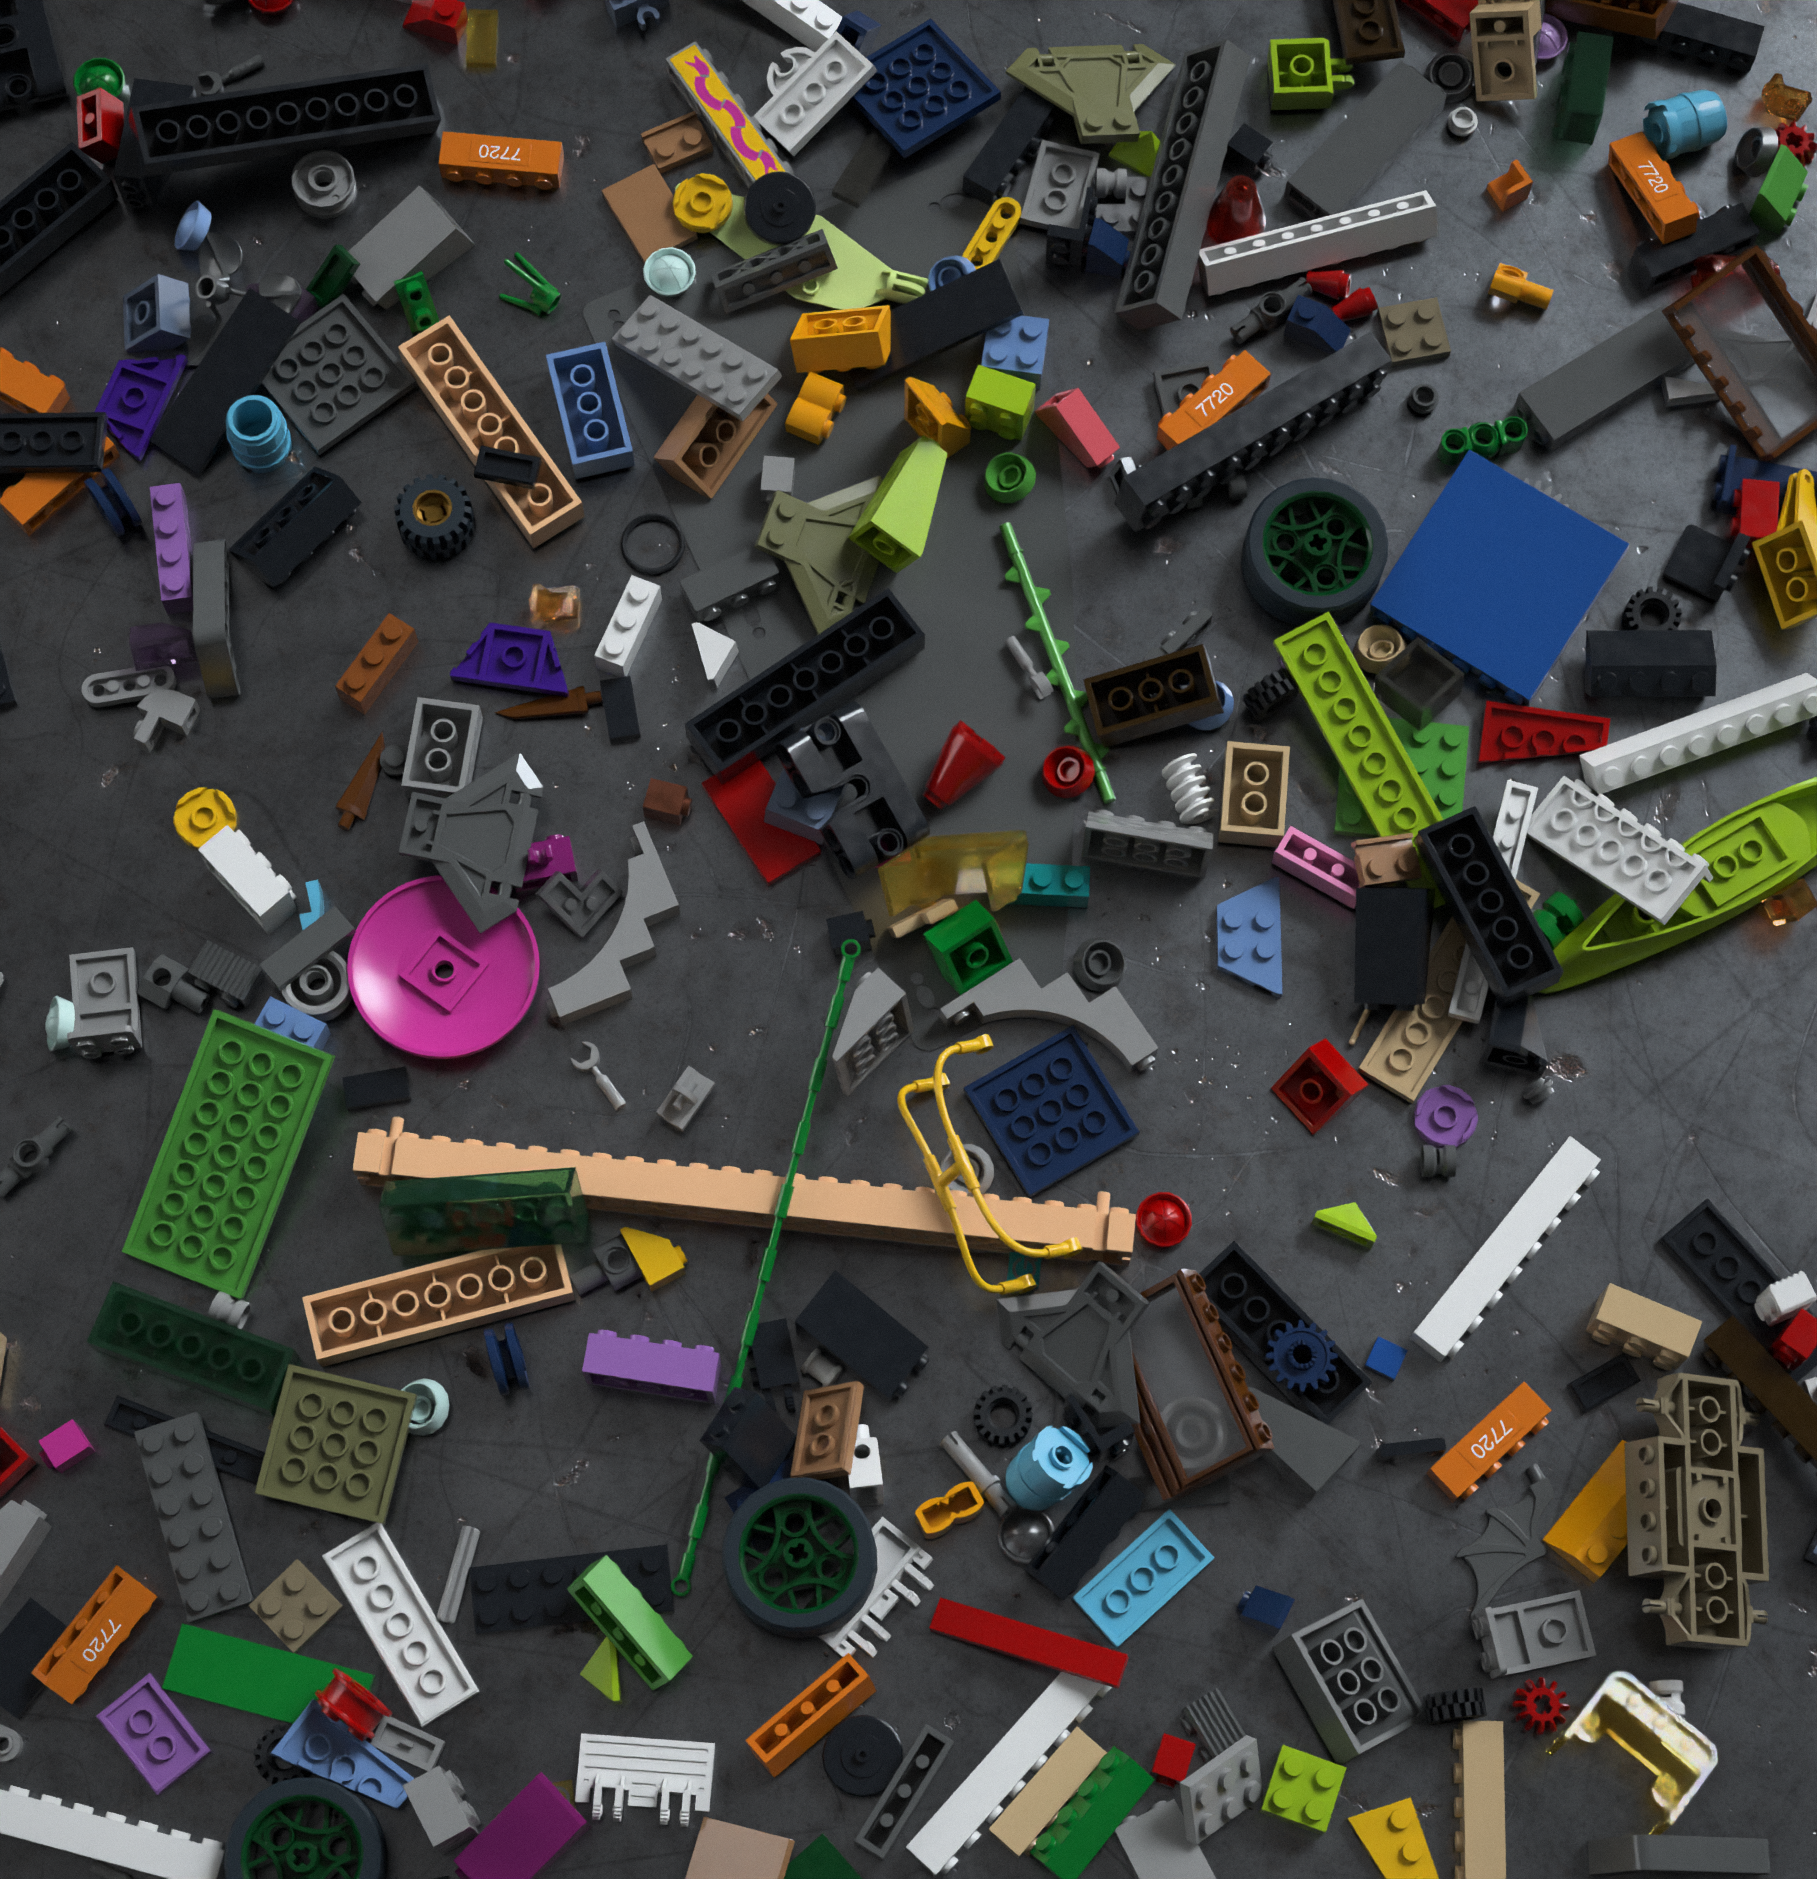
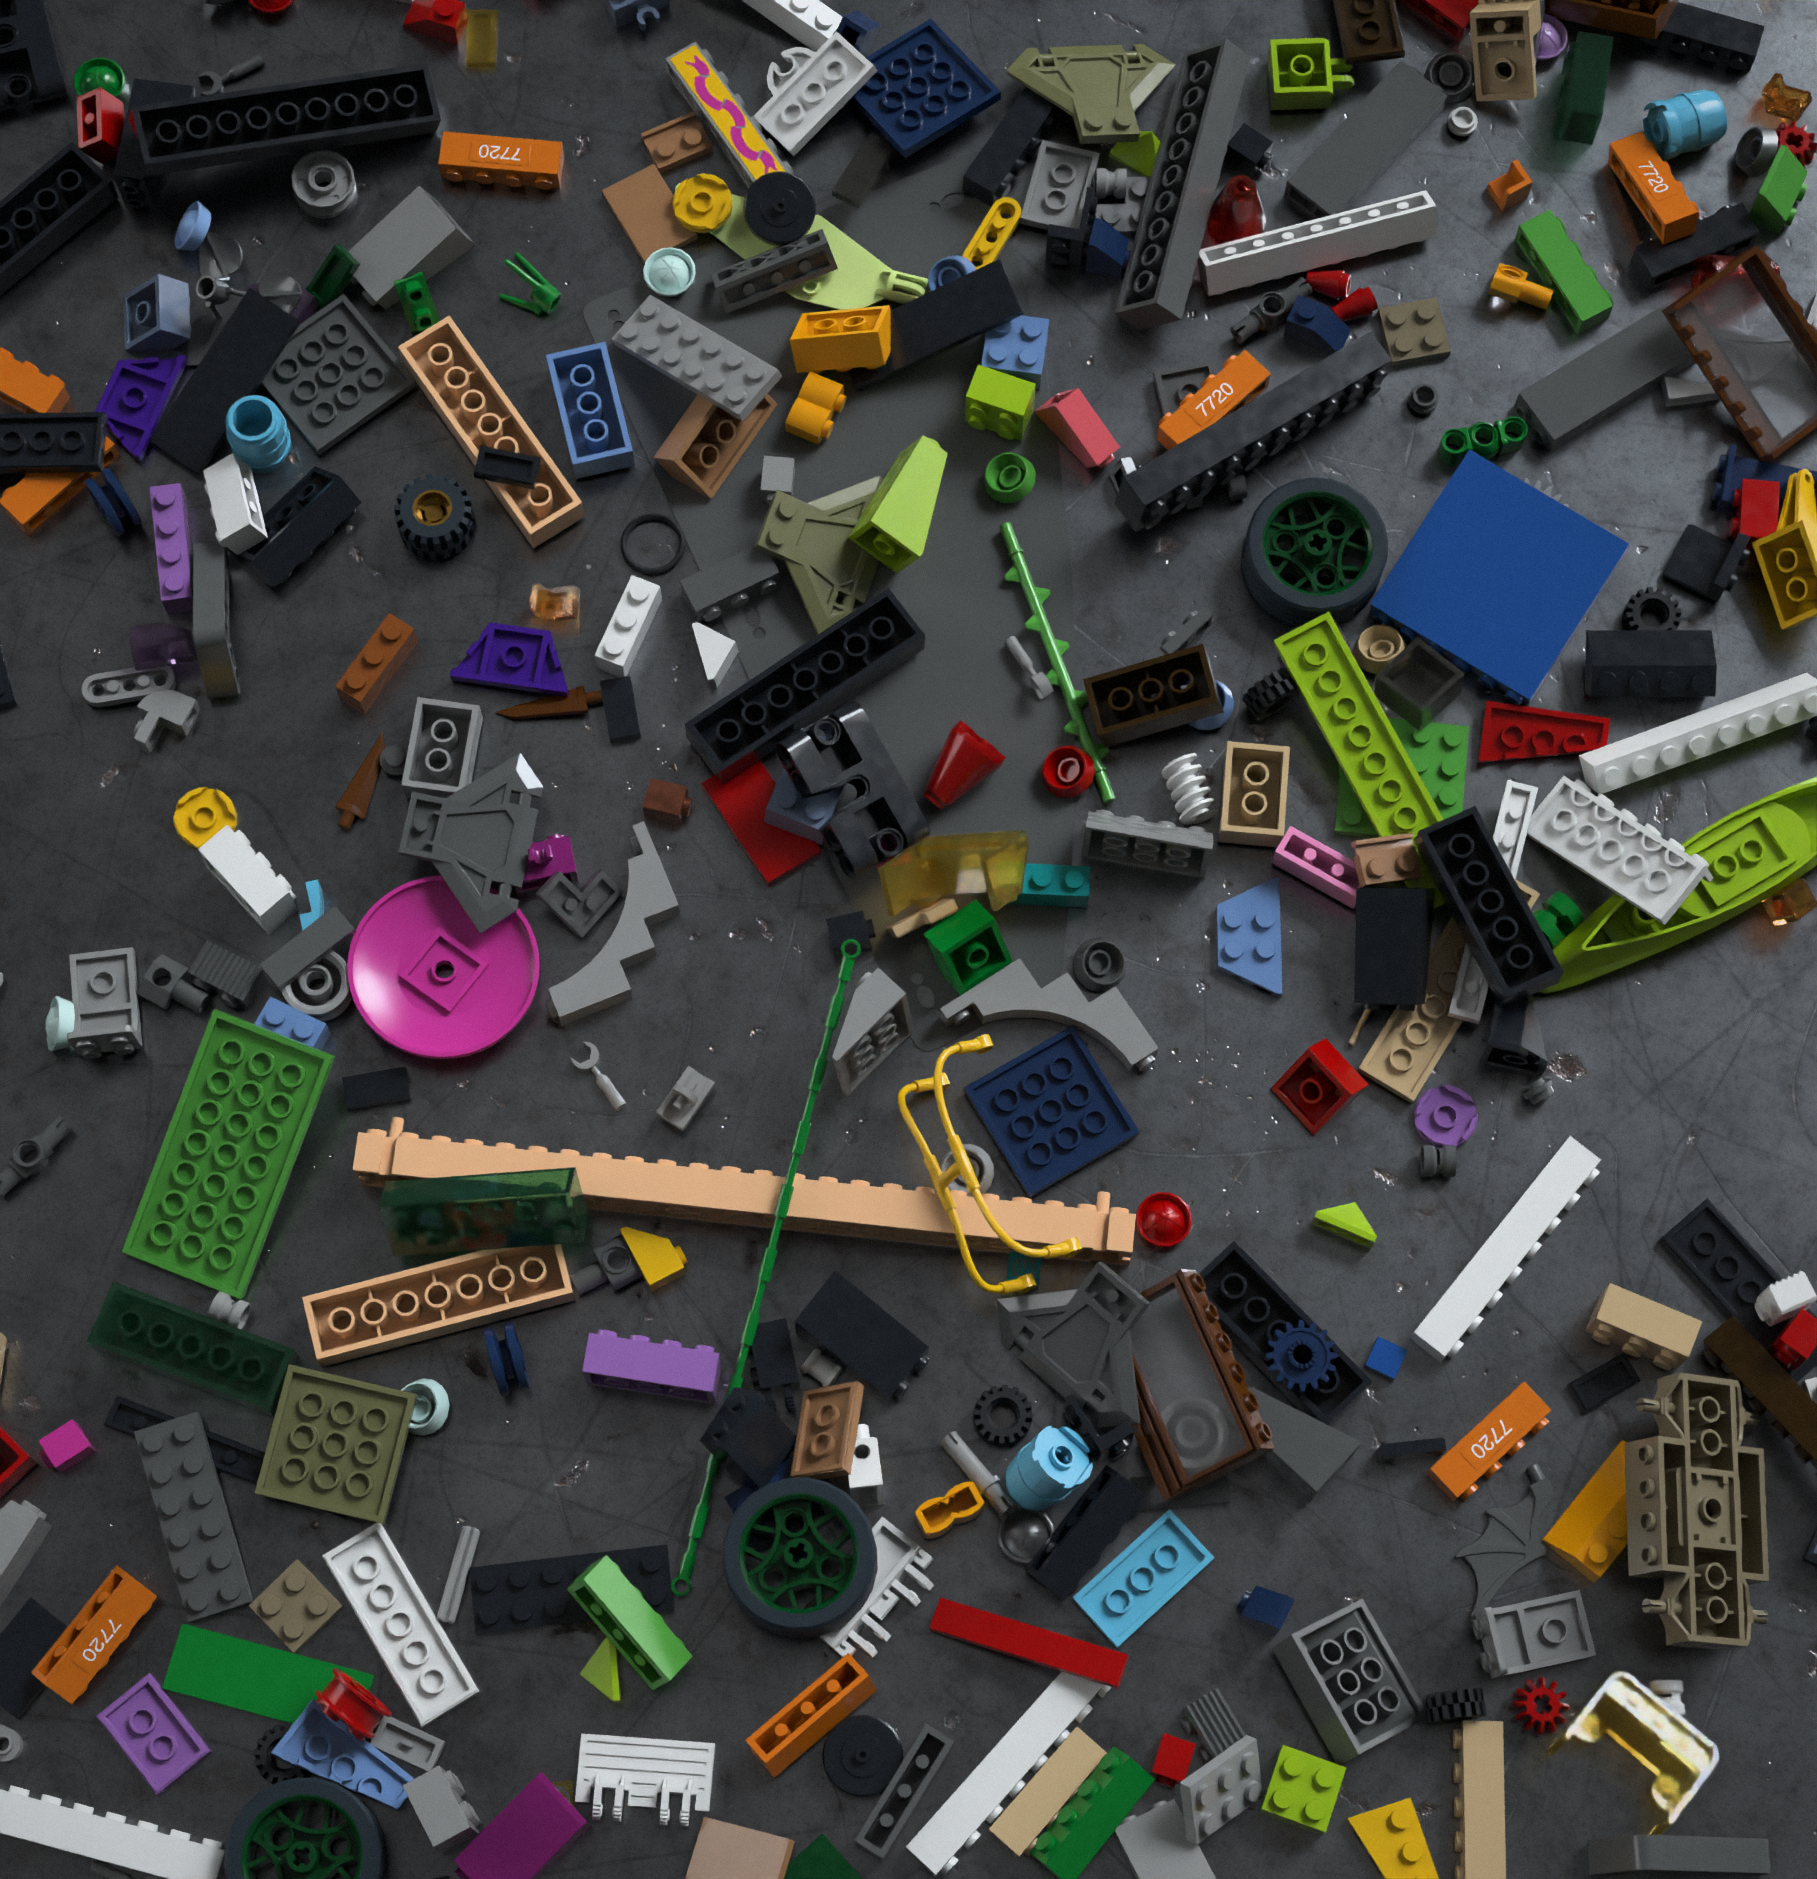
light orange slope [904,377,971,459] -> none
none -> white brick [203,453,268,555]
none -> bright green brick [1515,210,1613,334]

